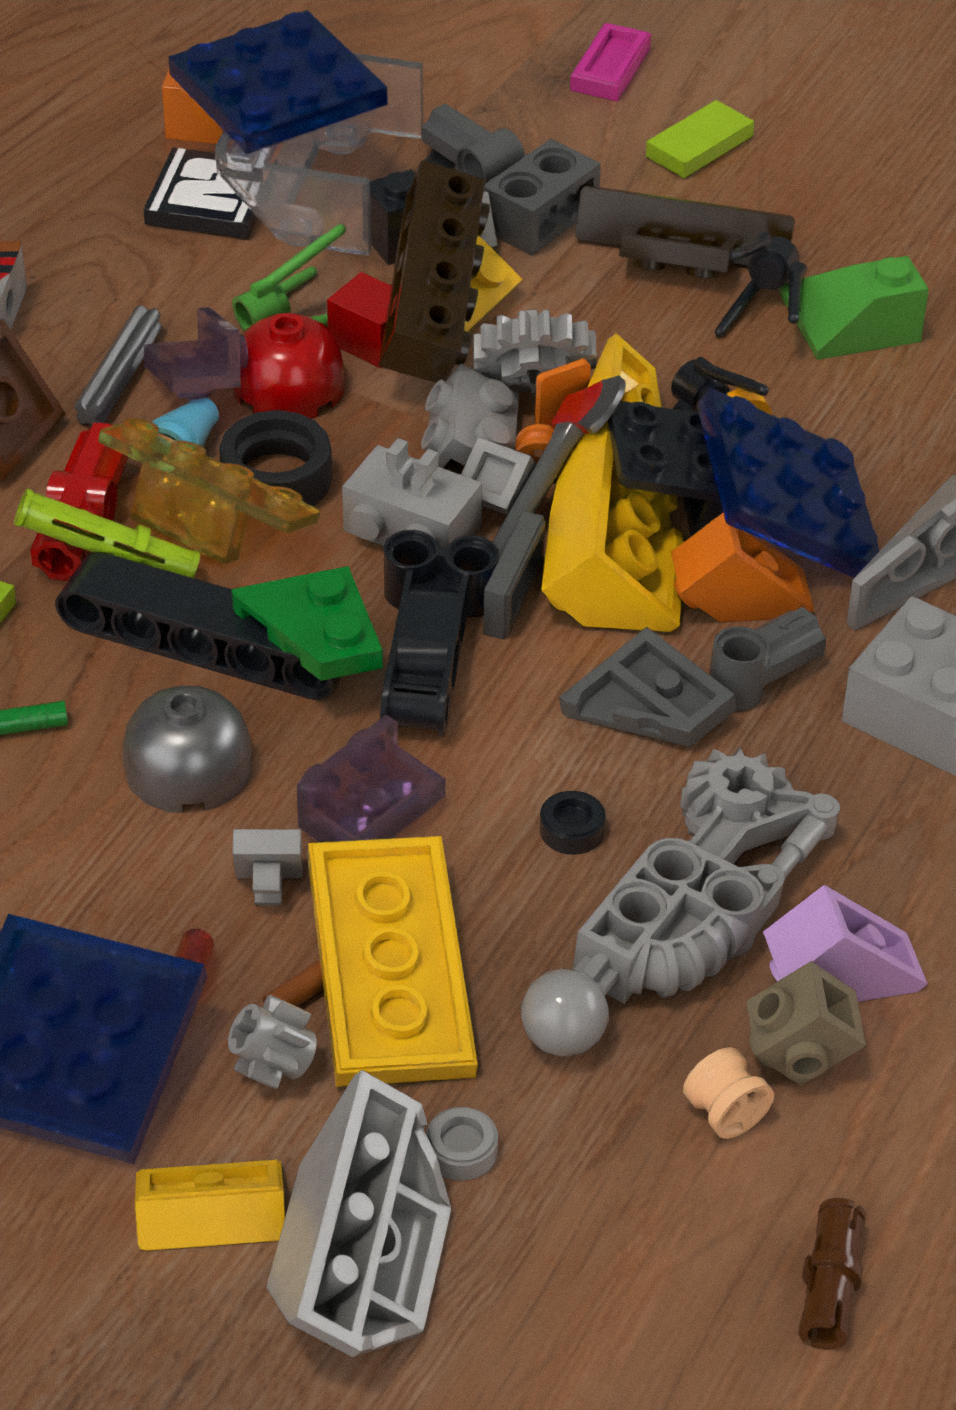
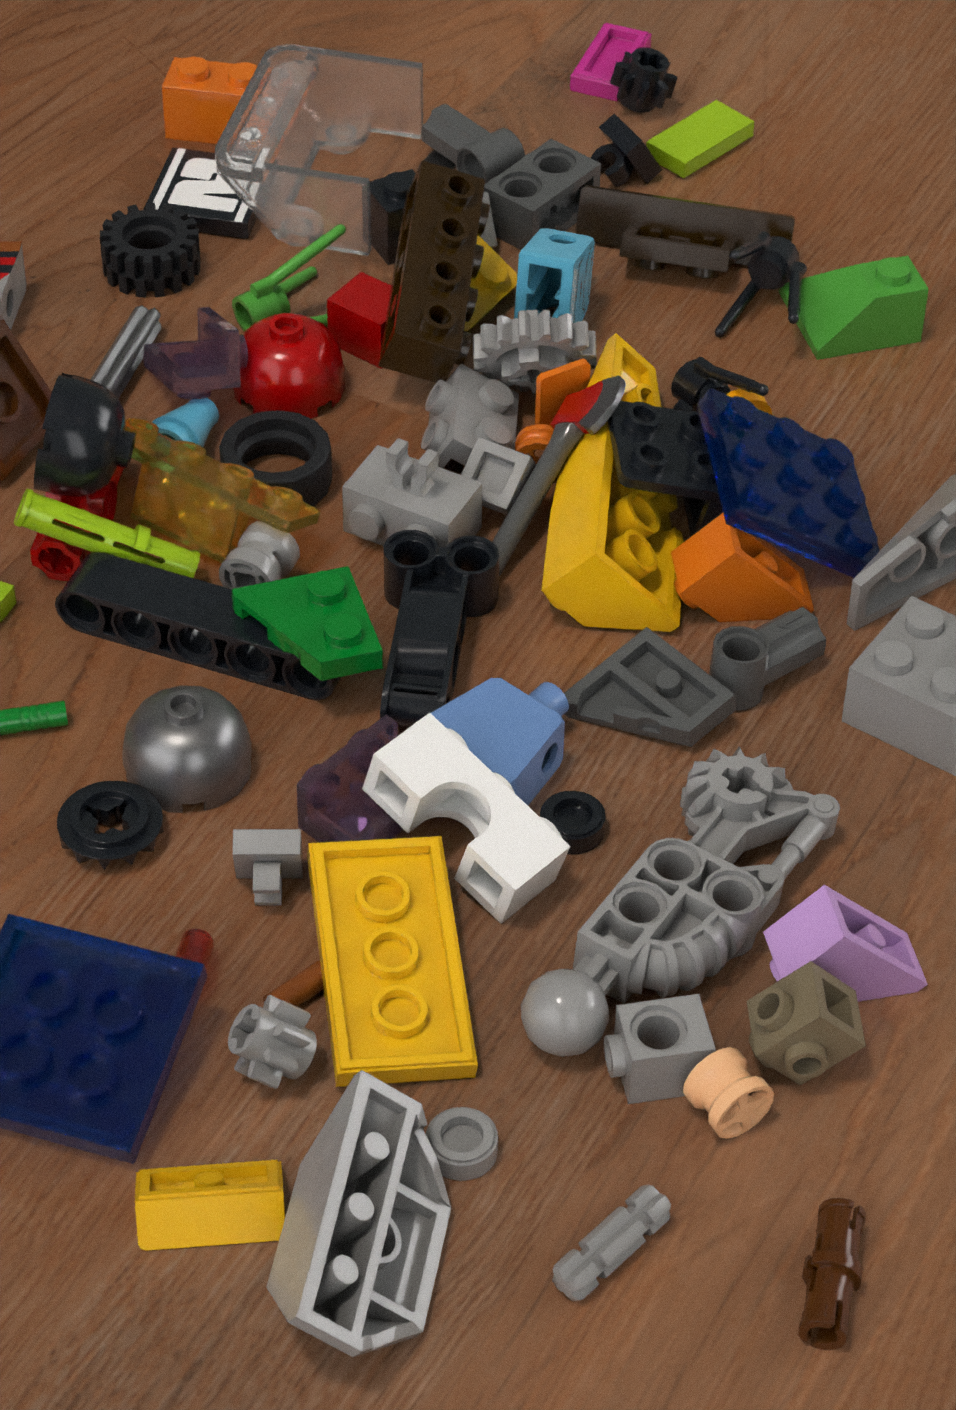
clear blue plate [168,10,388,154] -> none
dark grey tile [483,511,545,640] -> none
none -> black cylinder [34,373,136,497]
none -> black gear [57,781,164,870]
none -> black tyre [100,203,201,298]
none -> light grey wheel [219,521,300,589]
none -> white arch [362,712,570,924]
none -> medium blue torso [431,678,569,805]
none -> medium azure torso [514,228,595,323]
none -> light grey axle [552,1184,671,1301]
none -> black tile [591,113,662,187]
none -> light grey brick [604,994,716,1104]
none -> black gear [610,47,678,113]

